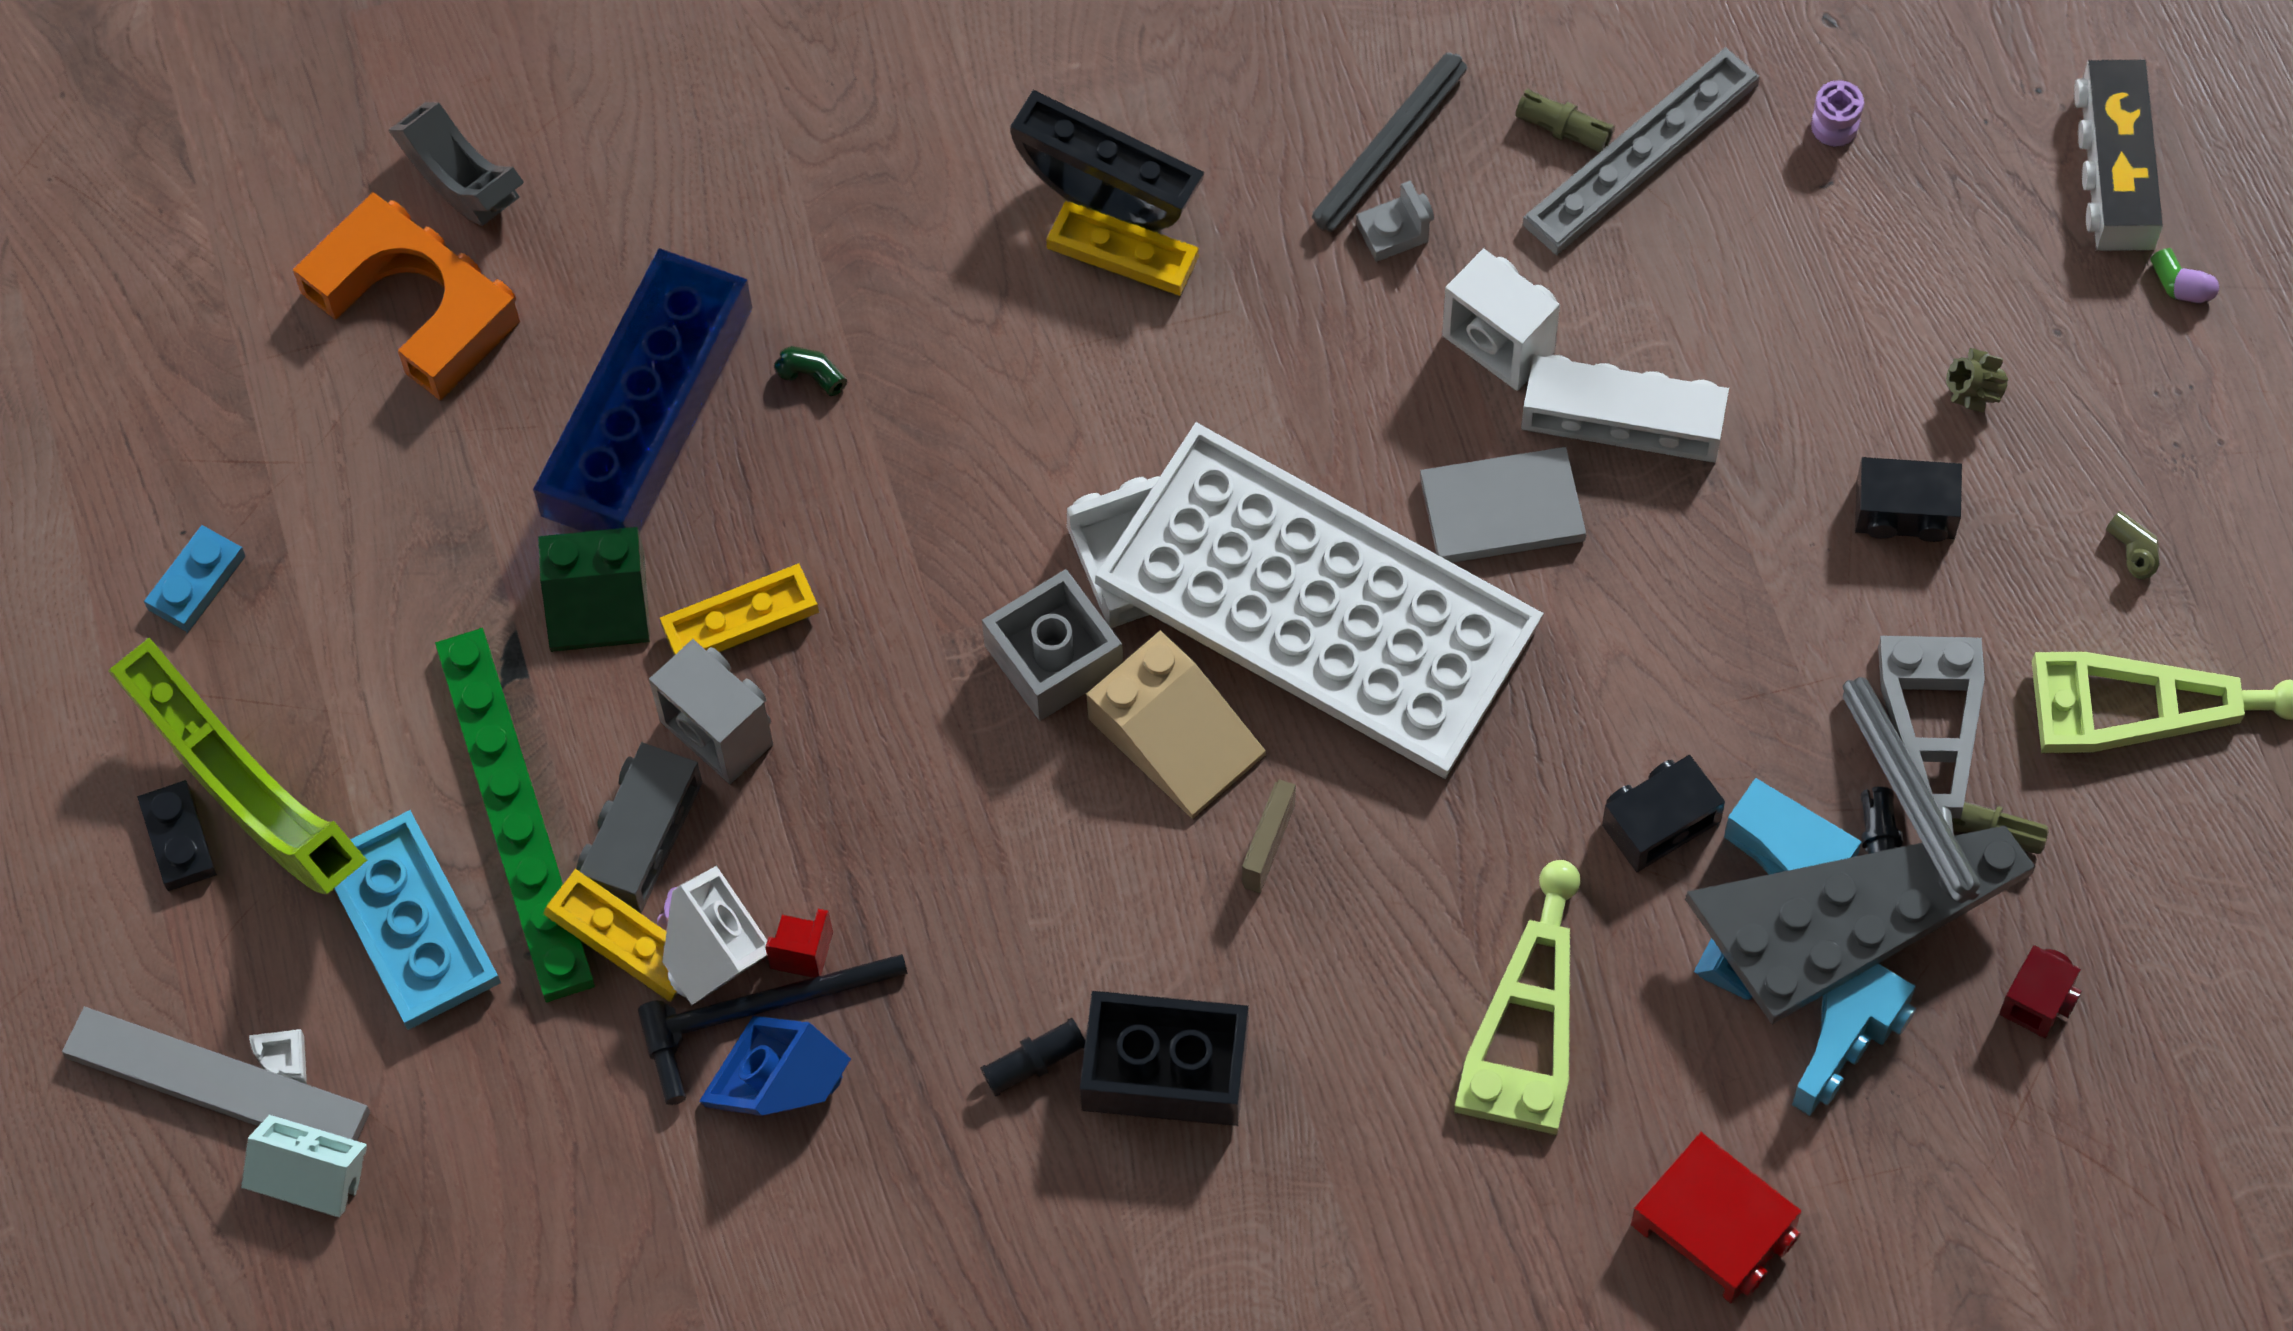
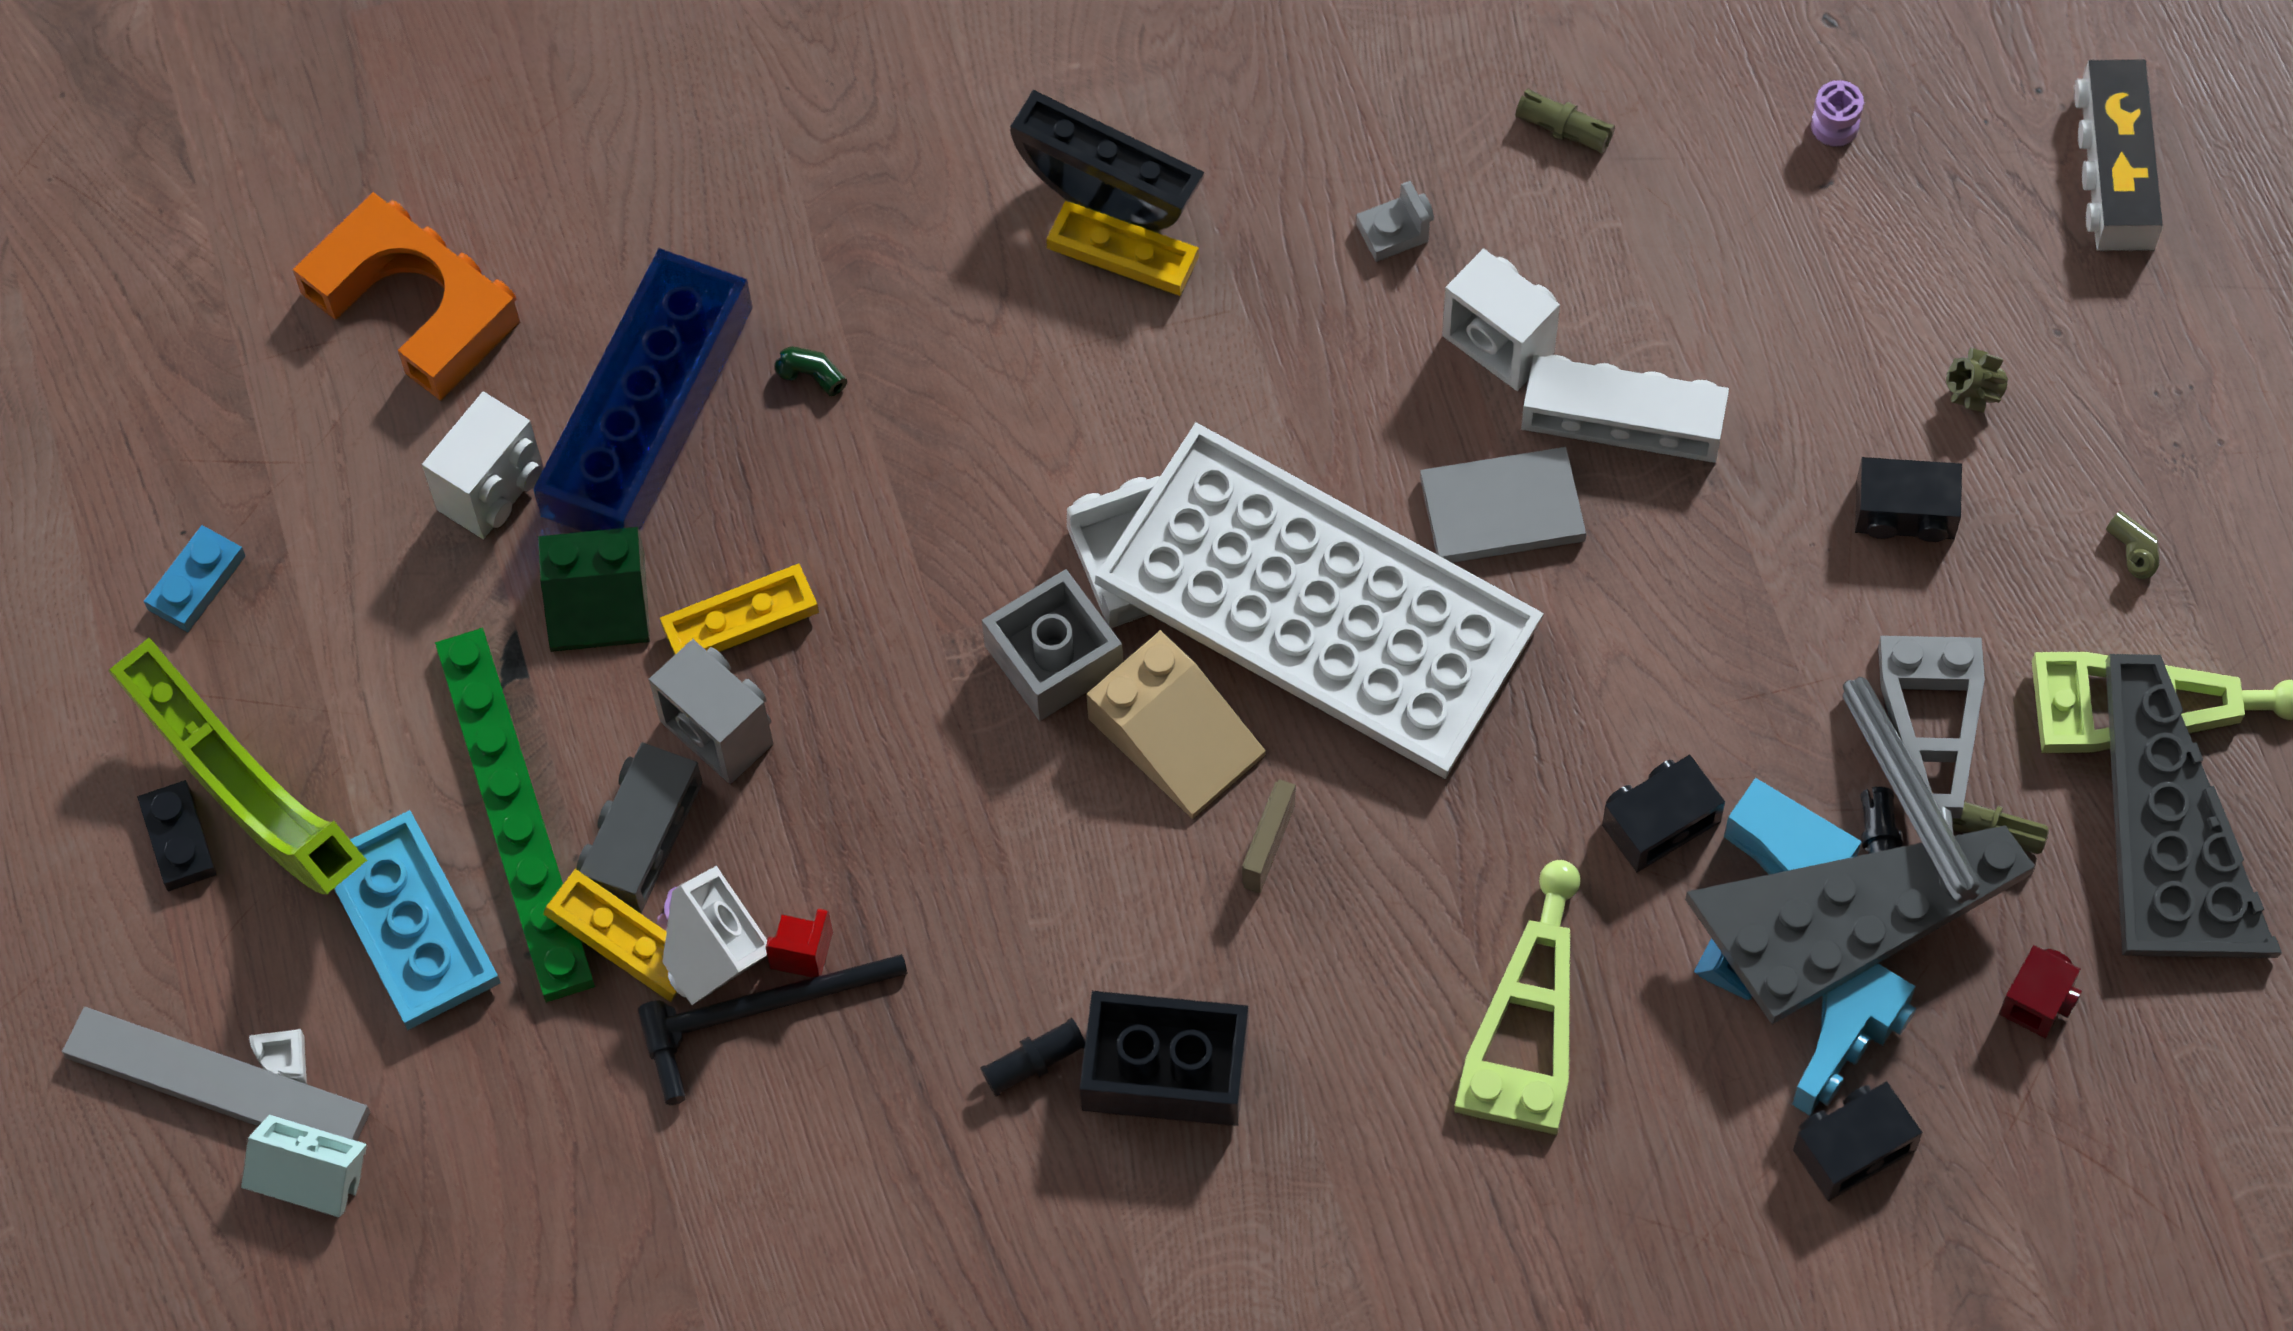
dark grey arch [388,102,524,226] -> none
blue slope [699,1016,851,1115] -> none
dark grey axle [1312,52,1467,232] -> none
light grey tile [1523,47,1760,256] -> none
red panel [1631,1132,1802,1304] -> none
arm [2150,248,2219,303] -> none
none -> white brick [422,391,543,539]
none -> black brick [1793,1081,1923,1202]
none -> dark grey wing [2105,654,2282,958]

